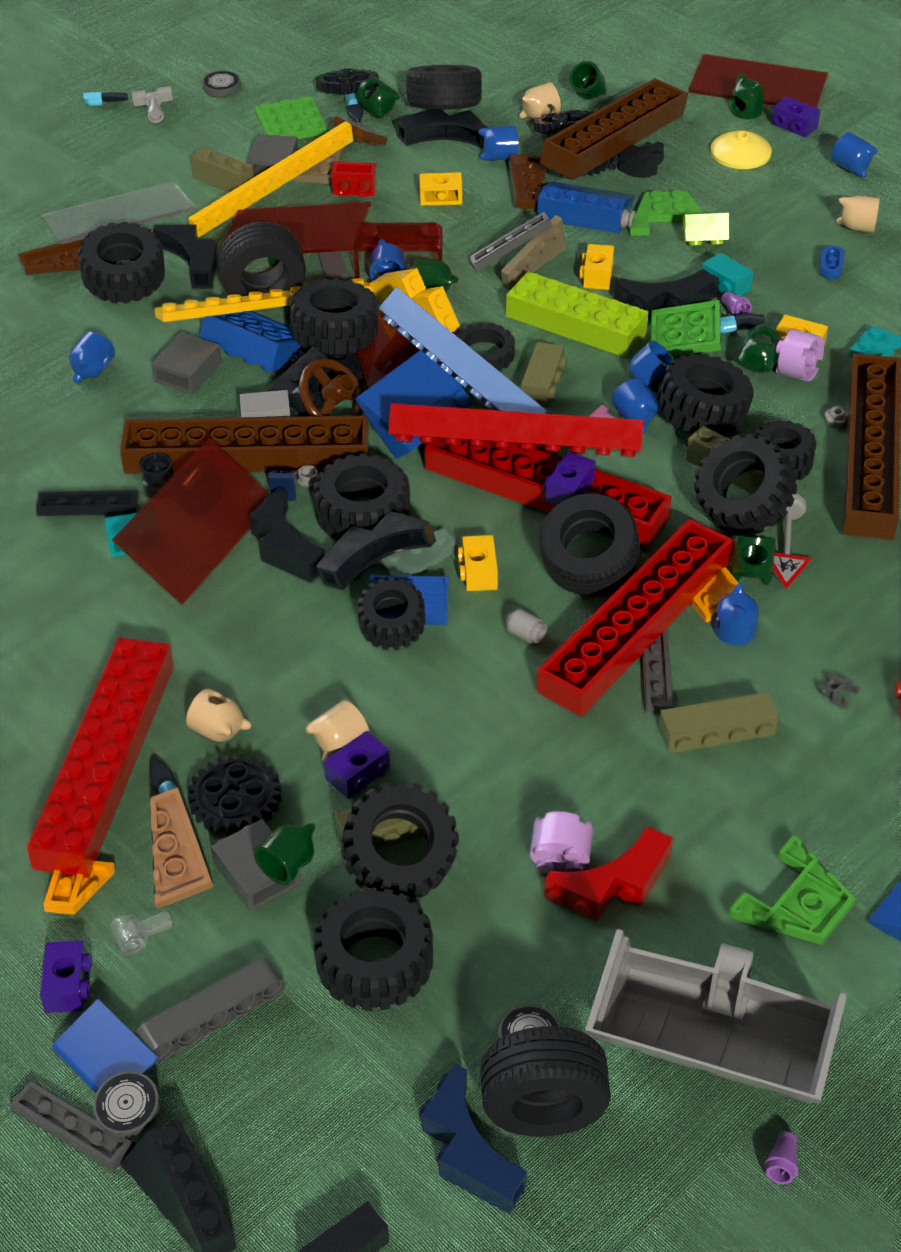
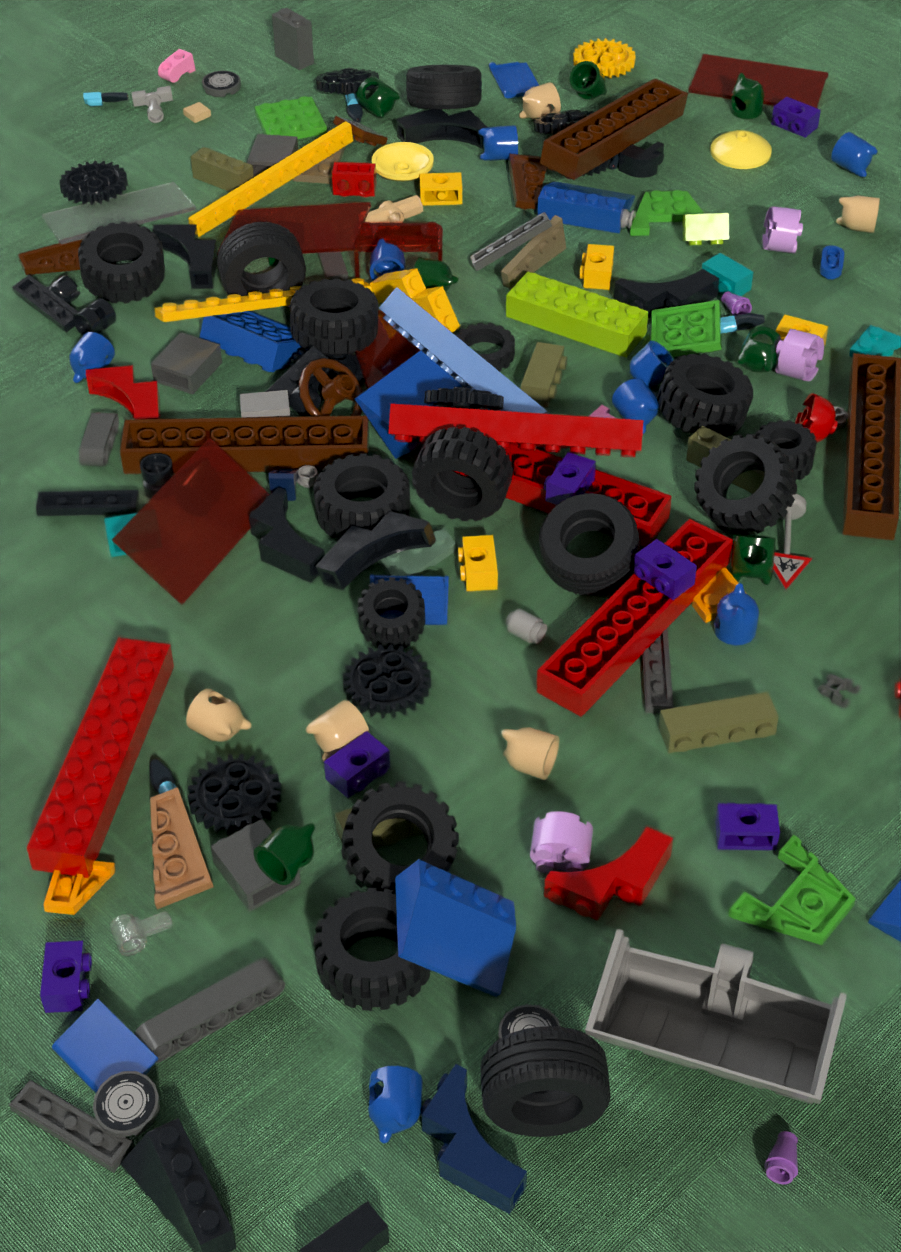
none -> black plate [12,275,80,333]
none -> black gear [59,161,128,205]
none -> black wheel [73,298,117,336]
none -> dark grey beam [79,412,119,467]
none -> red arch [86,365,161,420]
none -> bright pink leg [158,49,196,83]
none -> tan tile [183,102,211,123]
none -> dark grey brick [272,8,314,70]
none -> black gear [343,644,431,719]
none -> tan piece [359,195,423,233]
none -> blue piece [368,1066,423,1144]
none -> light yellow dish [372,142,434,182]
none -> blue slope [395,859,516,997]
none -> black tyre [412,427,513,521]
none -> black gear [424,387,504,410]
none -> blue piece [489,62,539,98]
none -> tan piece [502,727,560,780]
none -> yellow gear [573,38,636,79]
none -> dark purple brick [634,539,697,600]
none -> dark purple brick [715,803,780,850]
none -> lavender brick [762,206,803,253]
none -> red cylinder [795,393,838,443]

